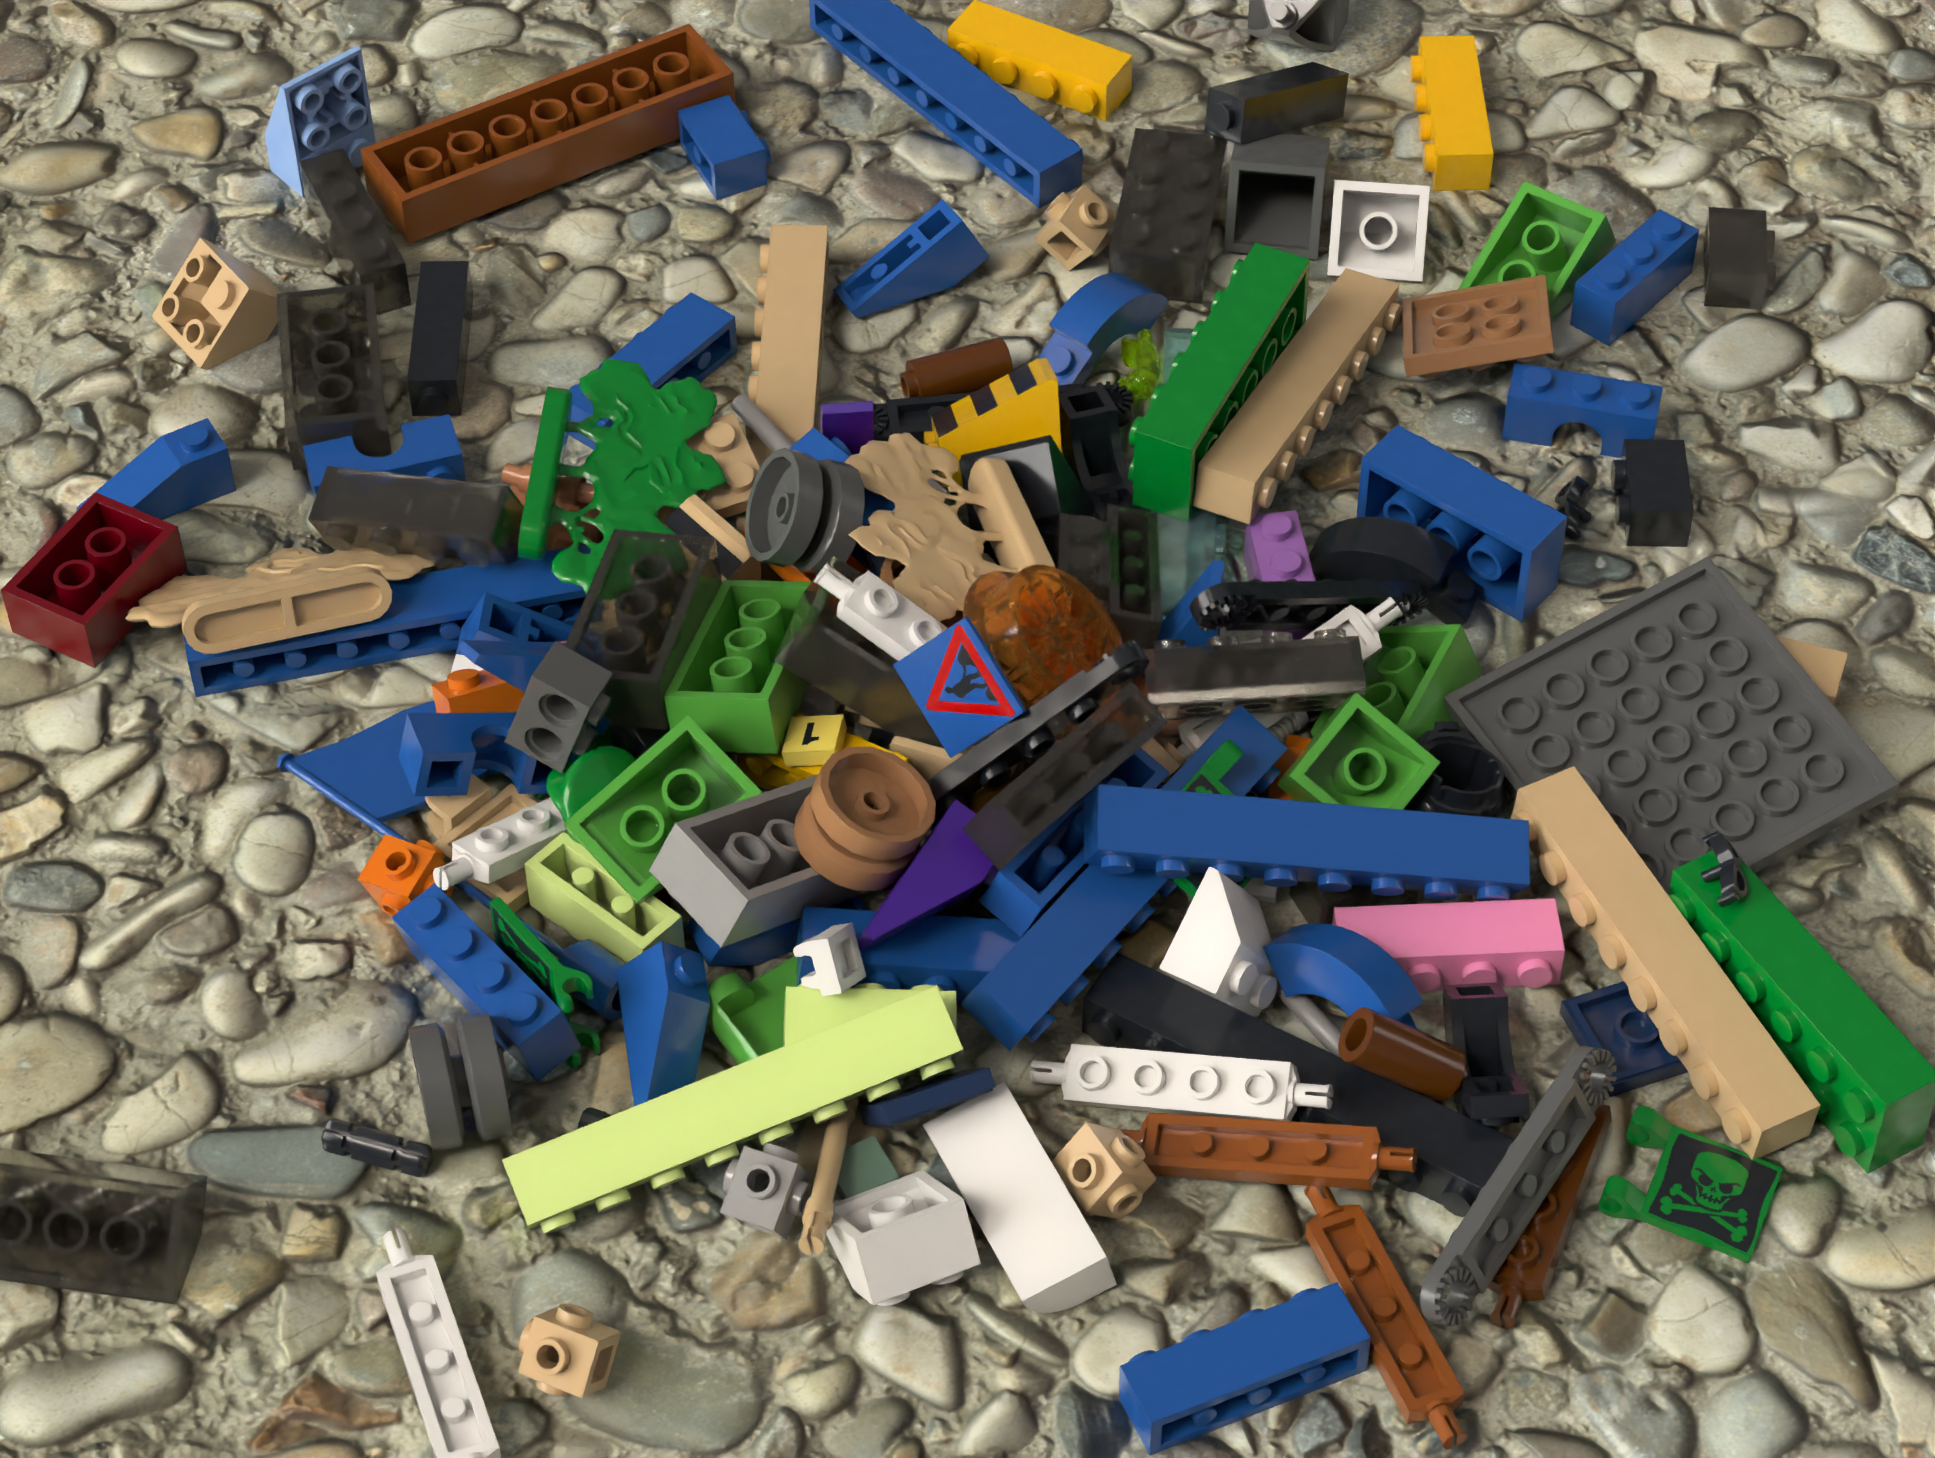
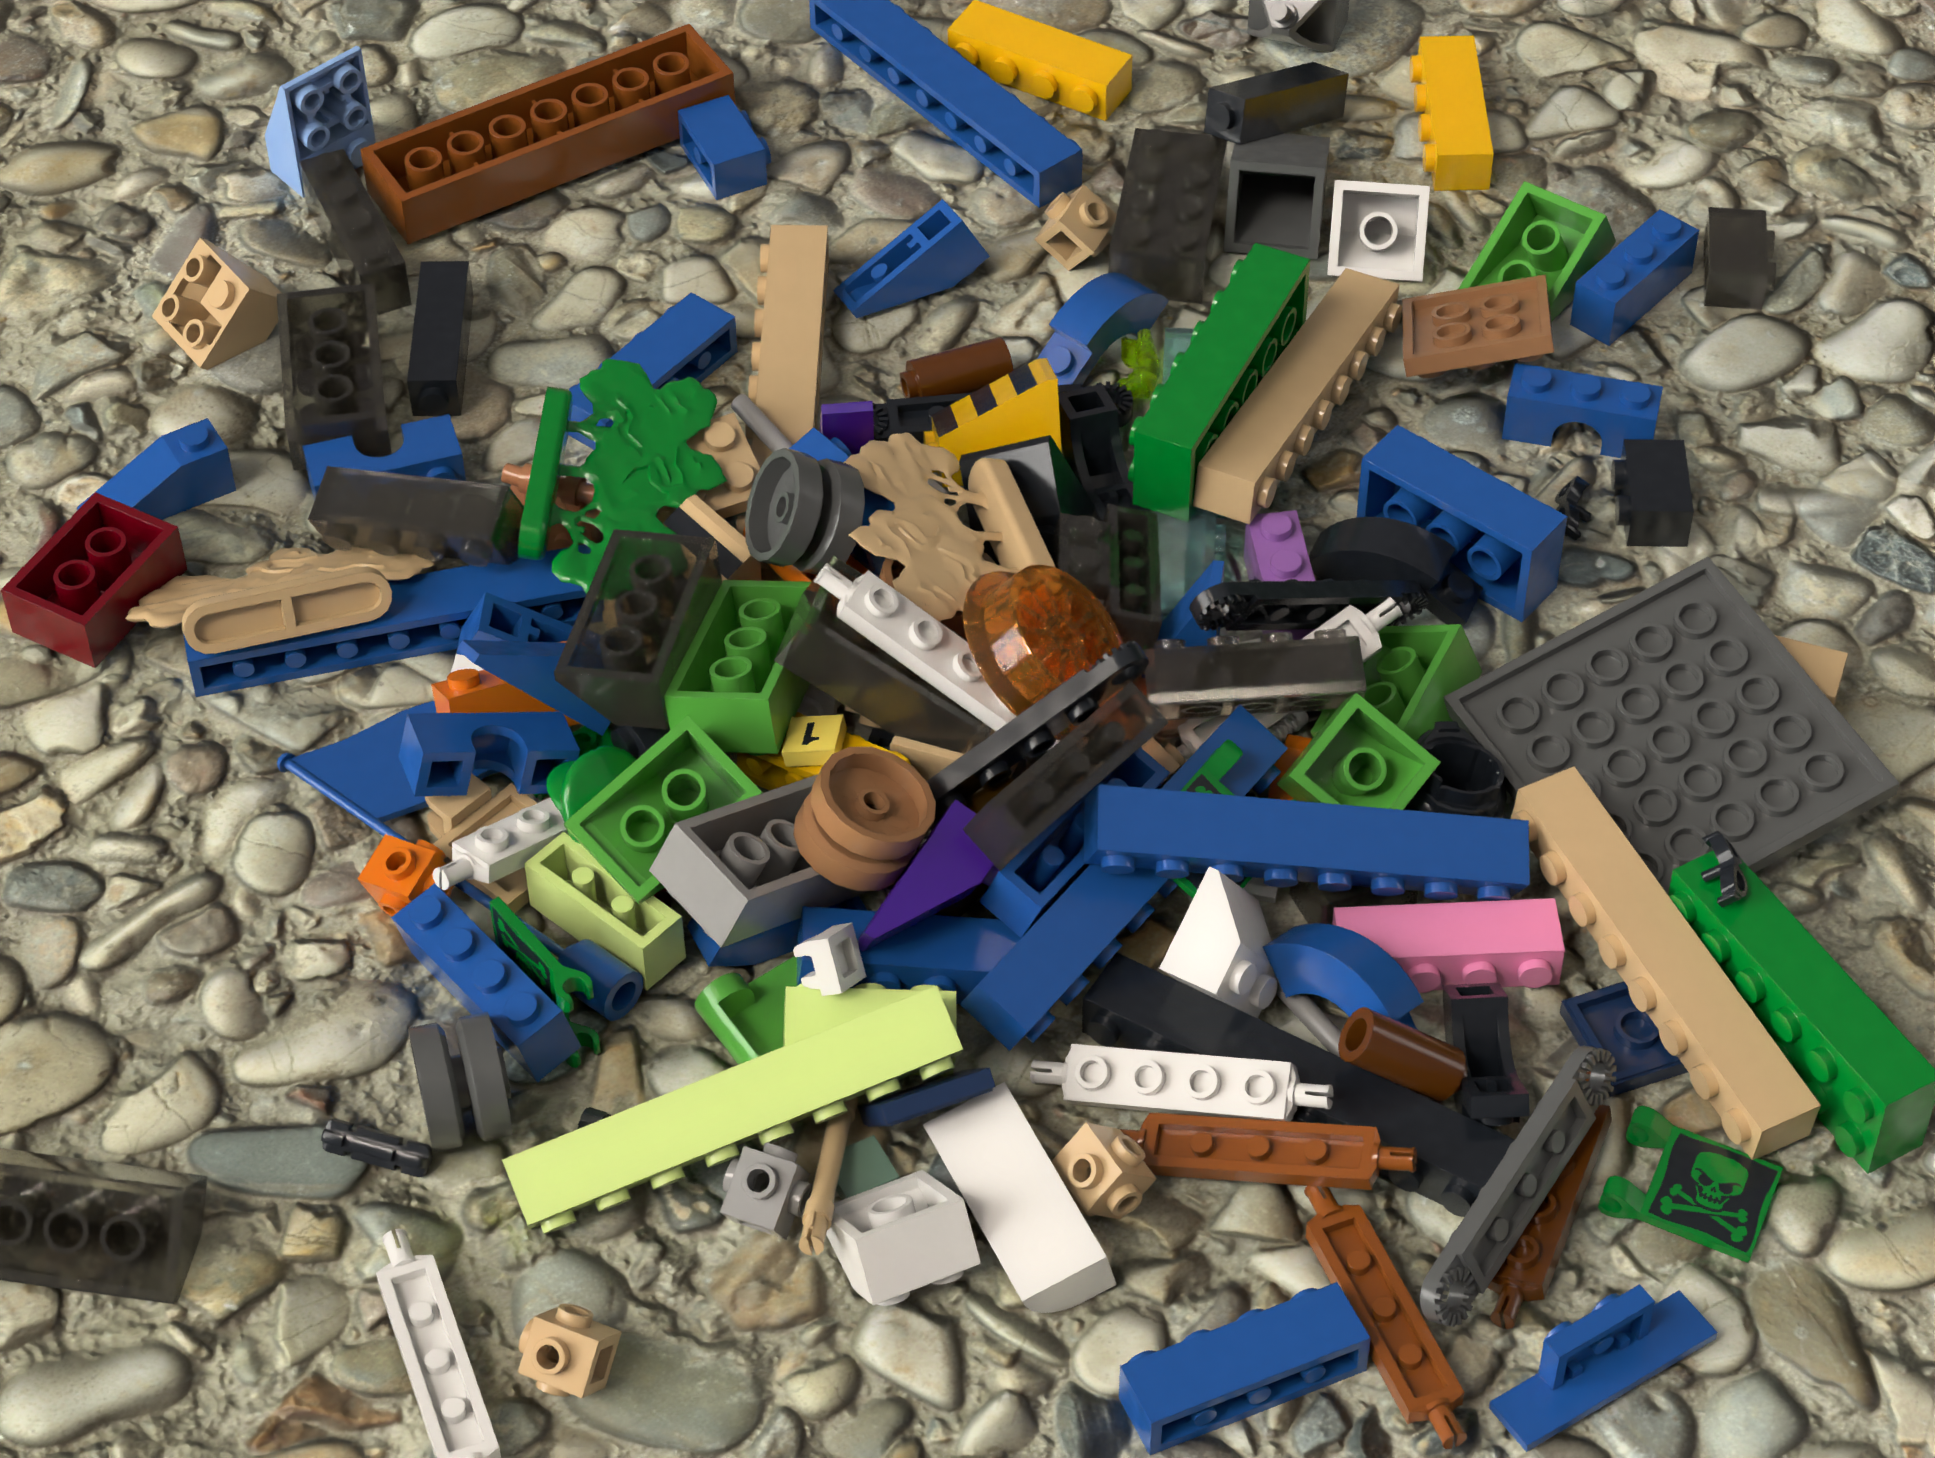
dark grey brick [505,641,613,773] -> none
blue slope [616,941,710,1106] -> none
blue piece [893,616,1027,758] -> none
none -> blue bracket [1489,1284,1718,1452]

